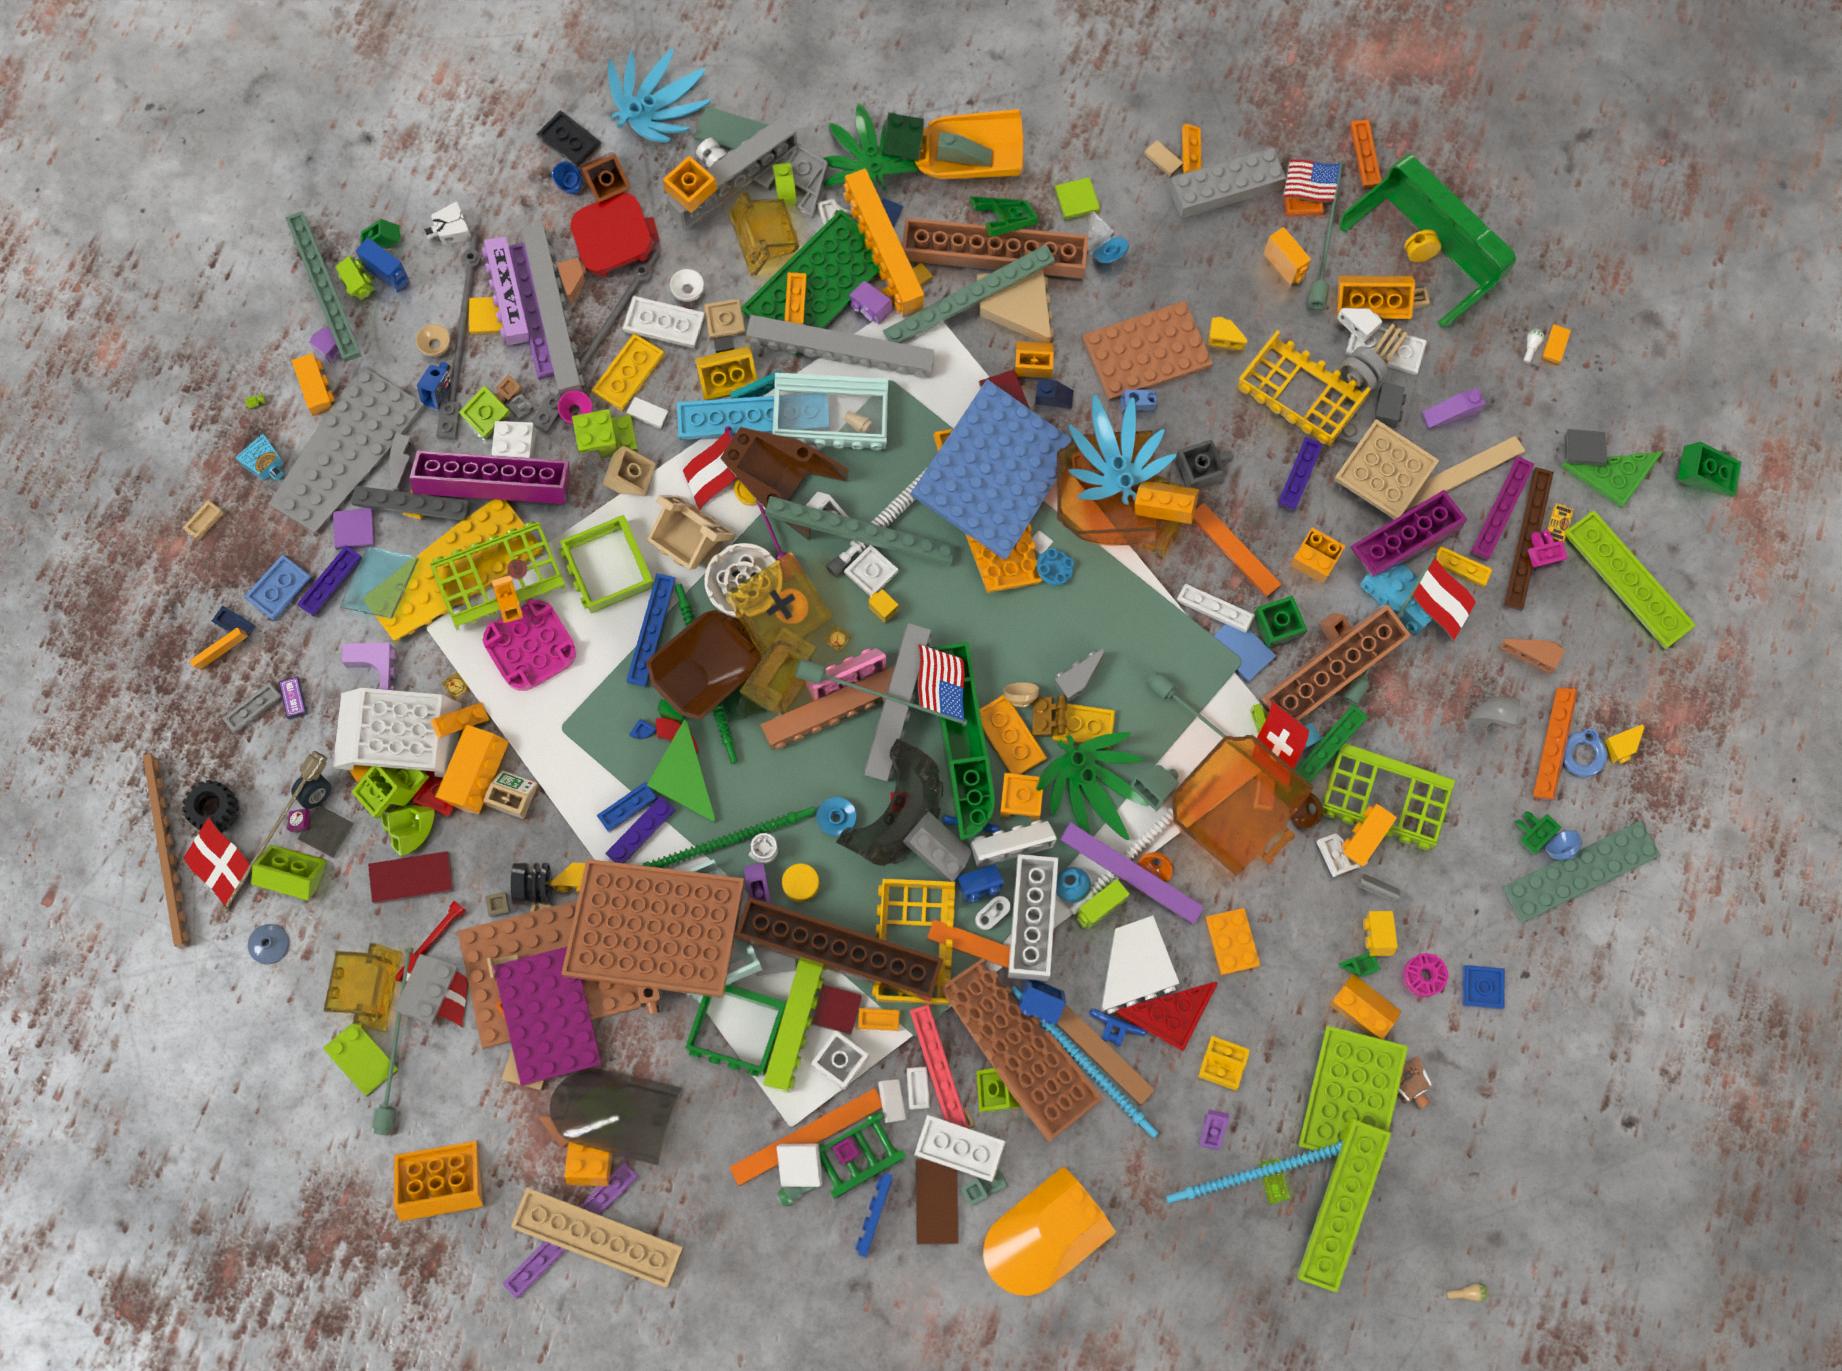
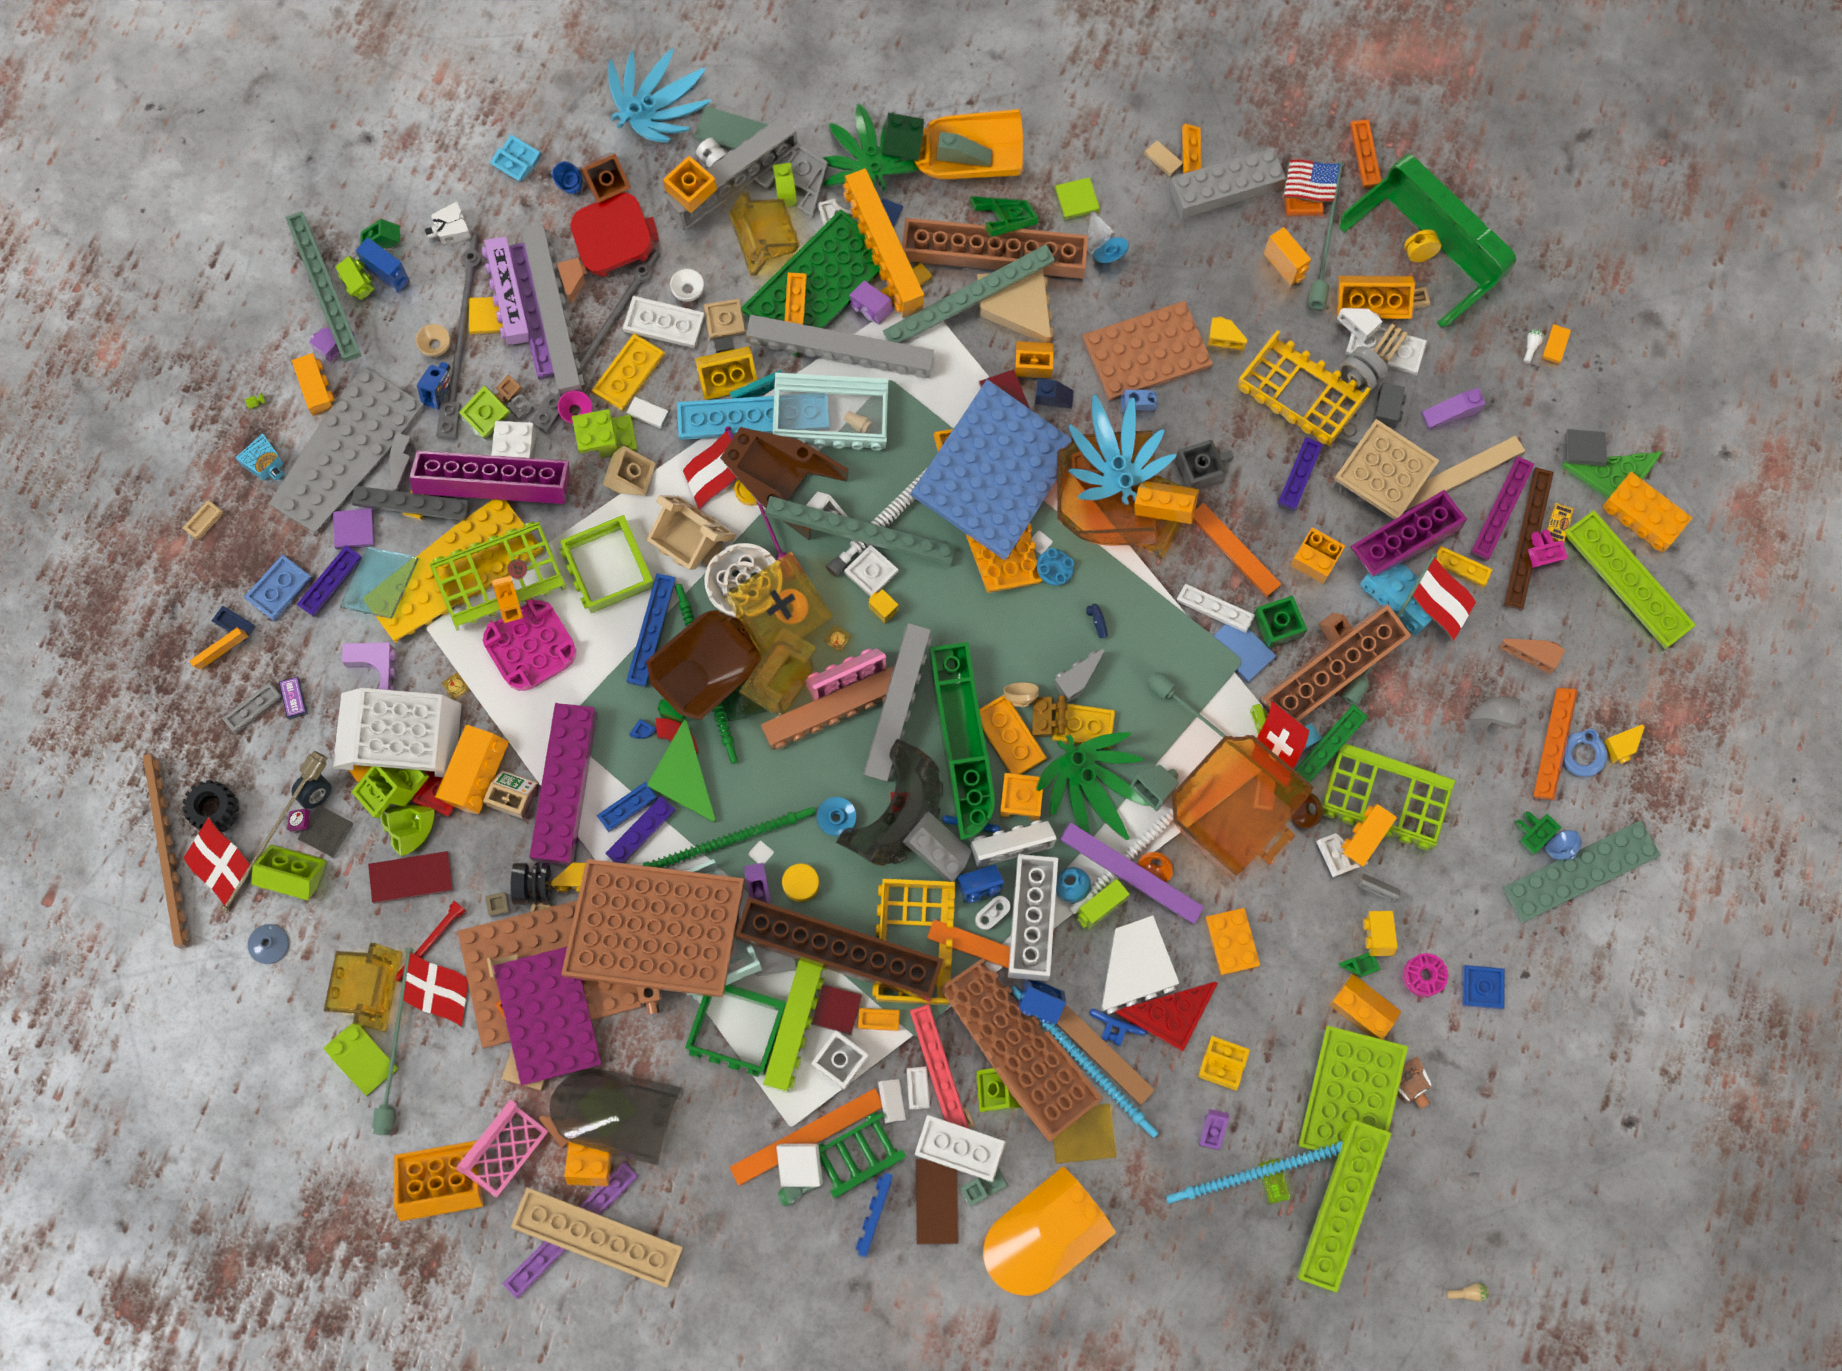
light grey slope [394,954,457,1026] -> none
light orange plate [430,702,489,739] -> none
black tile [536,110,601,168] -> none
white wheel [751,833,778,864] -> none
flag [795,644,967,726] -> none
magenta tile [832,1137,860,1166] -> none
green slope [1677,442,1741,497] -> none
none -> bright pink fence [456,1099,548,1198]
none -> medium azure slope [490,134,542,182]
none -> magenta brick [529,703,598,866]
none -> clear yellow piece [1053,1103,1117,1164]
none -> dark blue arm [1086,603,1108,638]
none -> light orange bracket [1602,472,1693,552]

